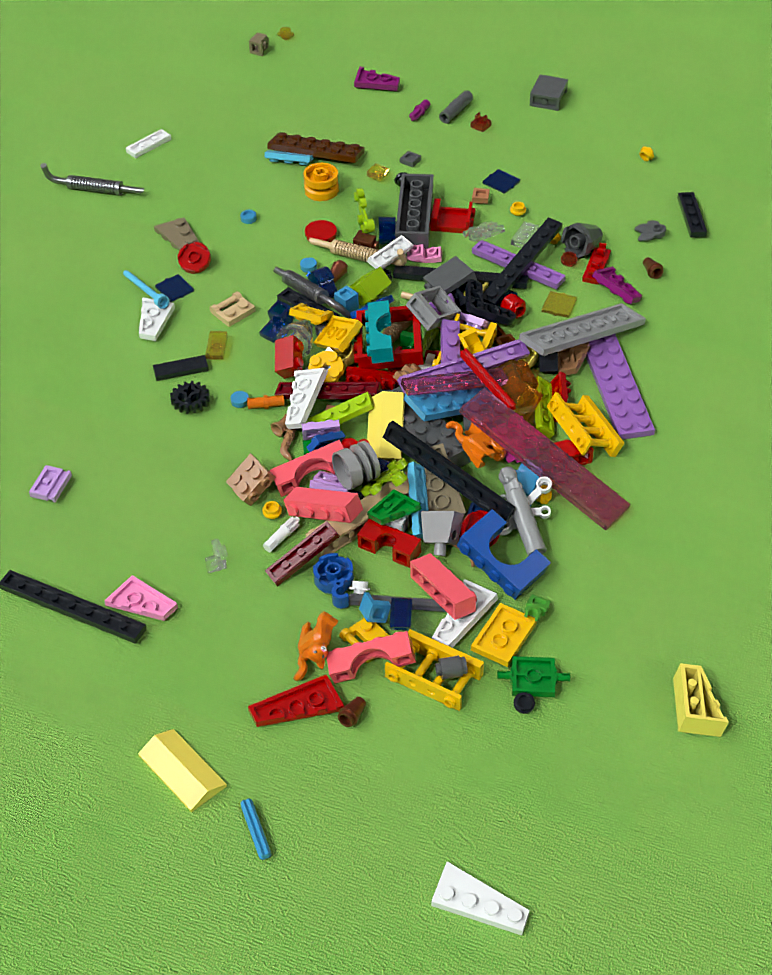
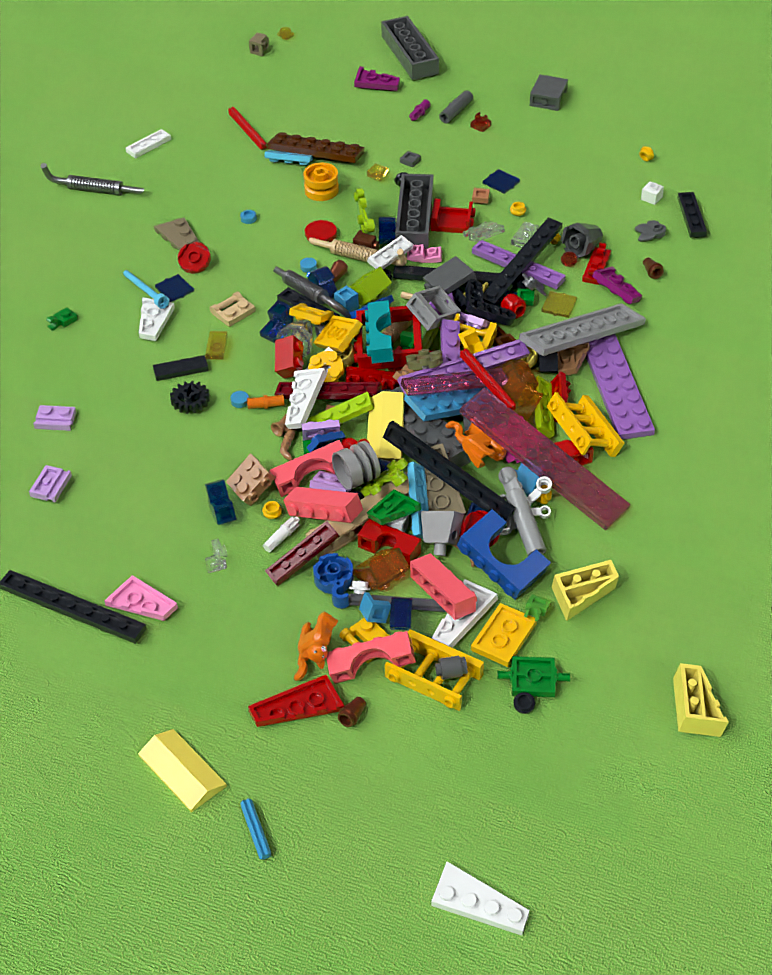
none -> lavender plate [33,405,76,431]
none -> green plate [46,307,78,331]
none -> clear blue brick [205,479,237,525]
none -> red axle [228,107,267,150]
none -> clear orange slope [353,548,410,591]
none -> dark grey brick [381,16,439,80]
none -> olive plate [406,349,443,370]
none -> green plate [517,288,535,306]
none -> dark grey plate [522,273,547,296]
none -> light yellow wedge [552,560,619,621]
none -> white plate [641,182,664,205]

